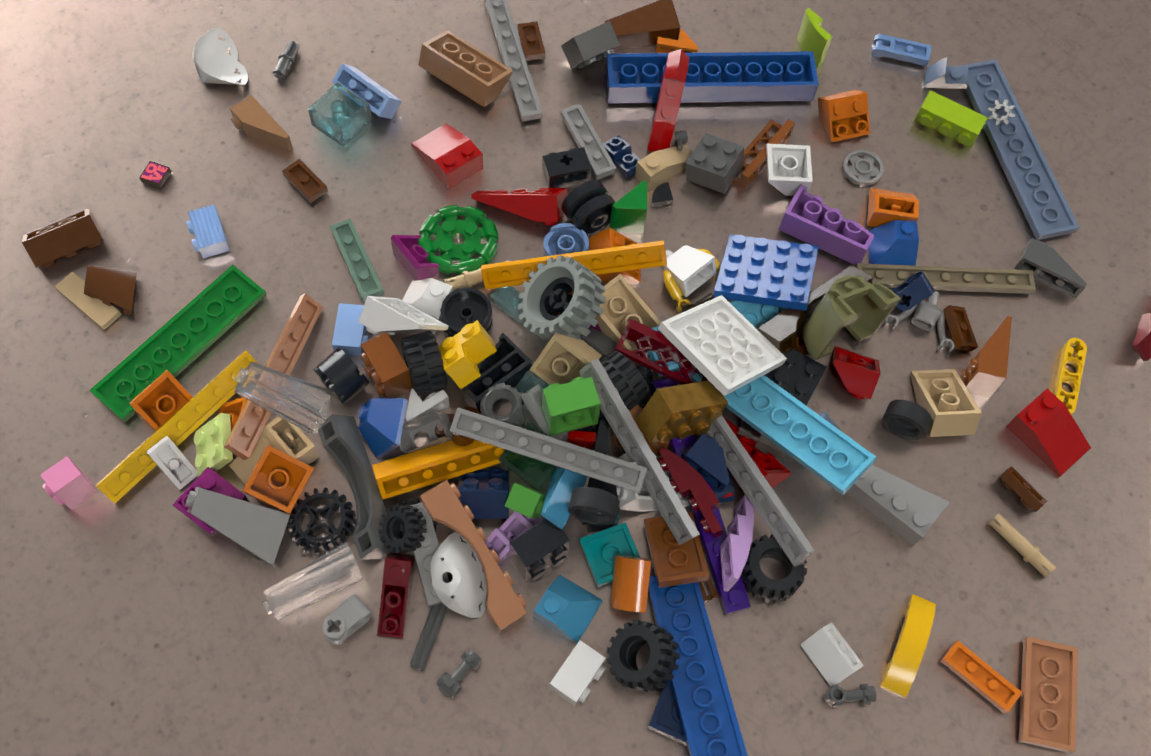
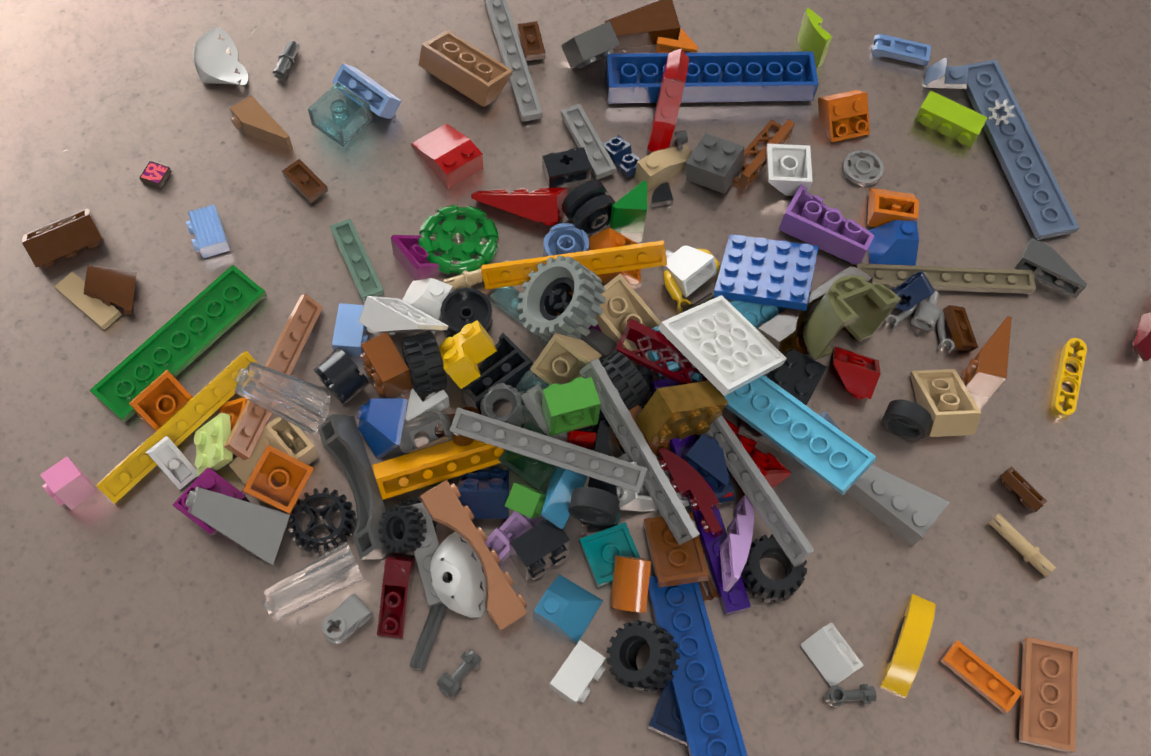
red slope [1006,388,1091,477] -> none

